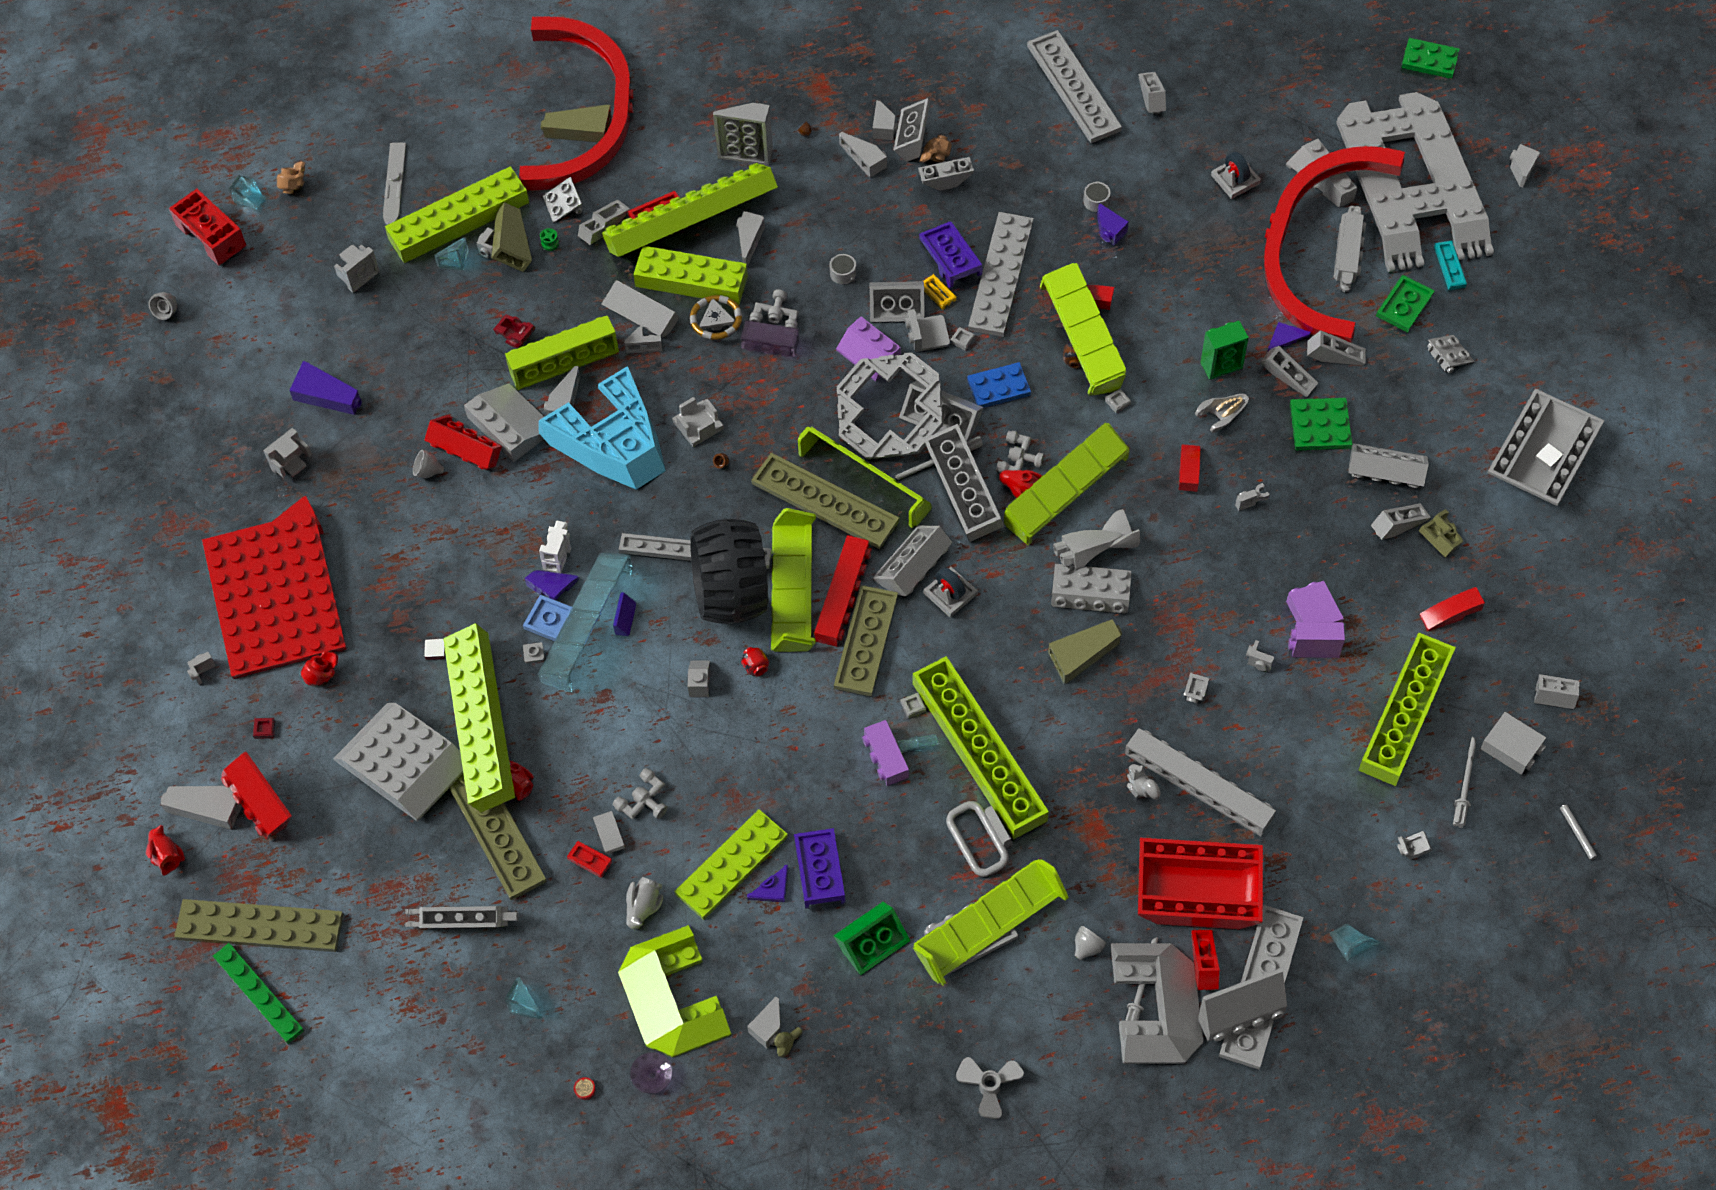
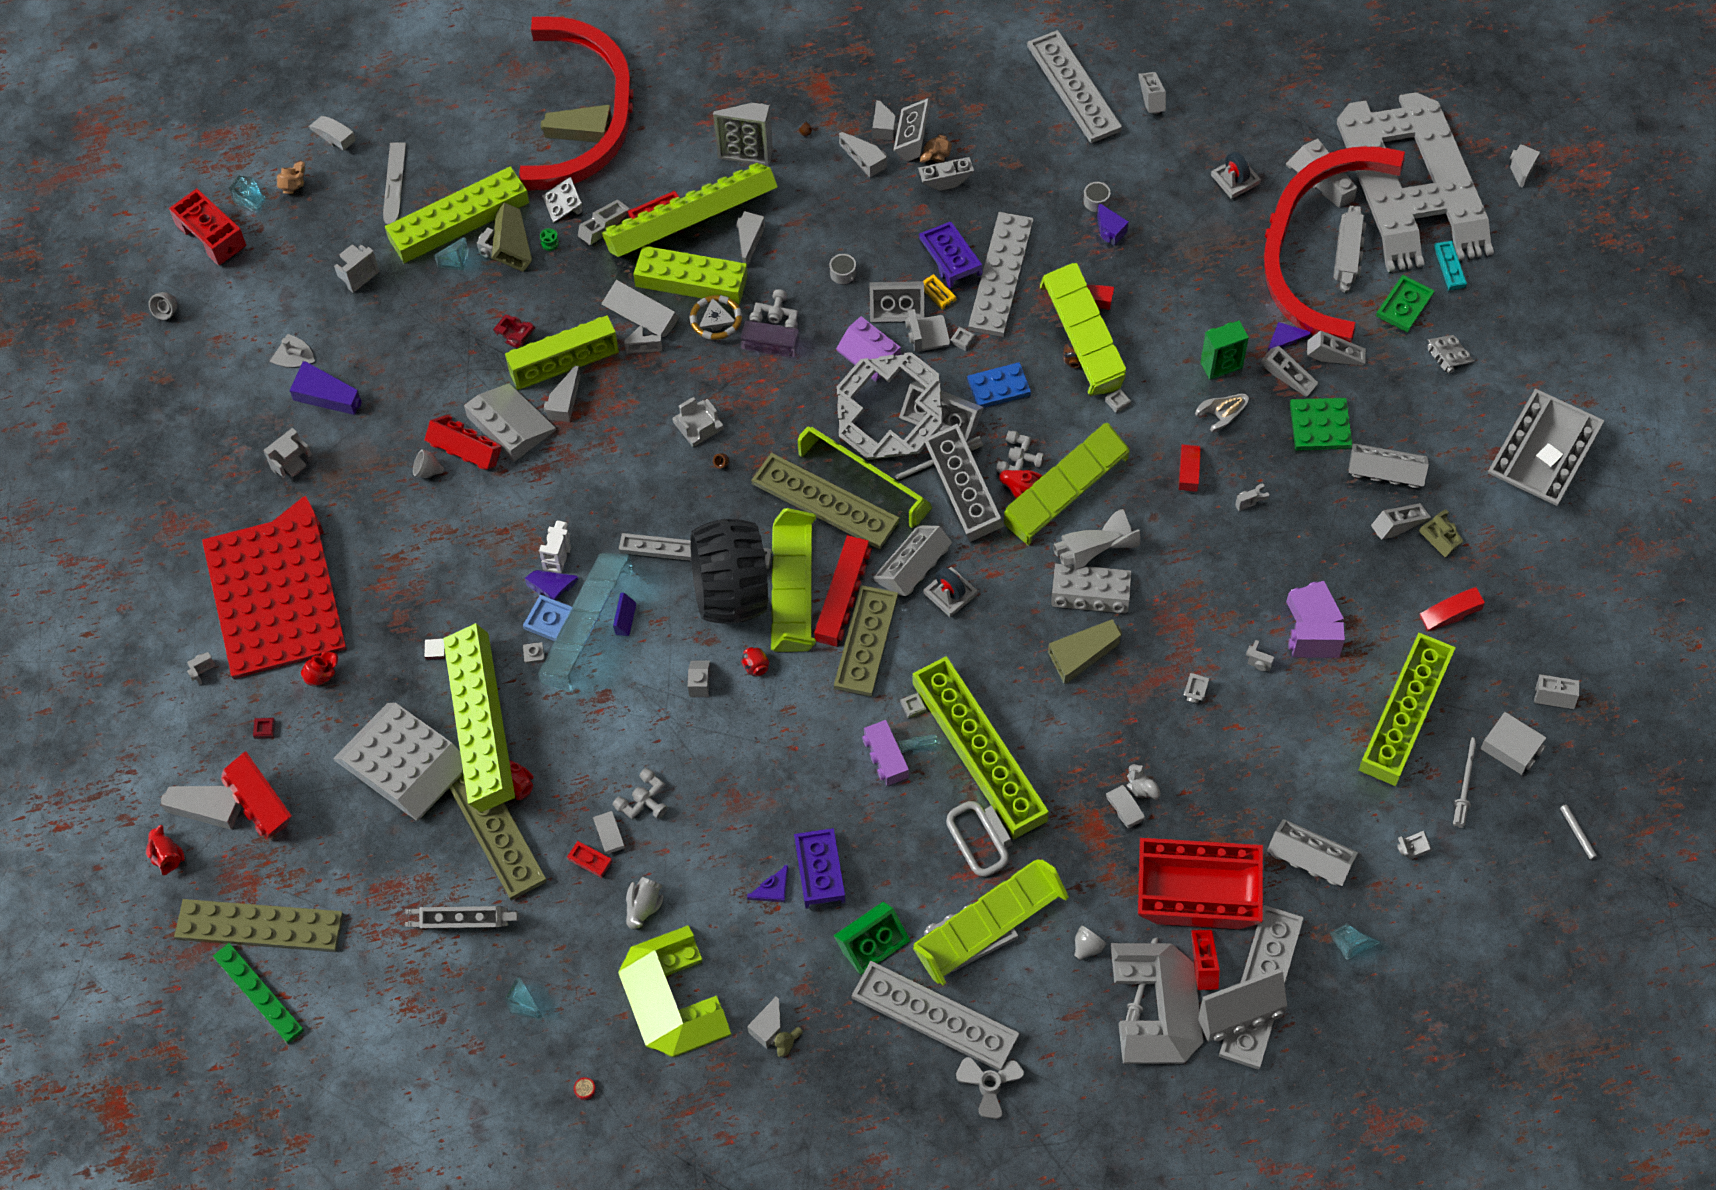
medium azure piece [539,366,666,490] -> none
clear purple dish [630,1052,673,1094] -> none
lime plate [674,809,788,920] -> none
light grey brick [1125,728,1276,837] -> none
green plate [1401,38,1460,79] -> none
none -> light grey shield [270,334,315,368]
none -> light grey slope [309,116,356,151]
none -> light grey plate [852,961,1019,1071]
none -> light grey slope [1106,785,1145,828]
none -> light grey slope [1267,819,1358,886]

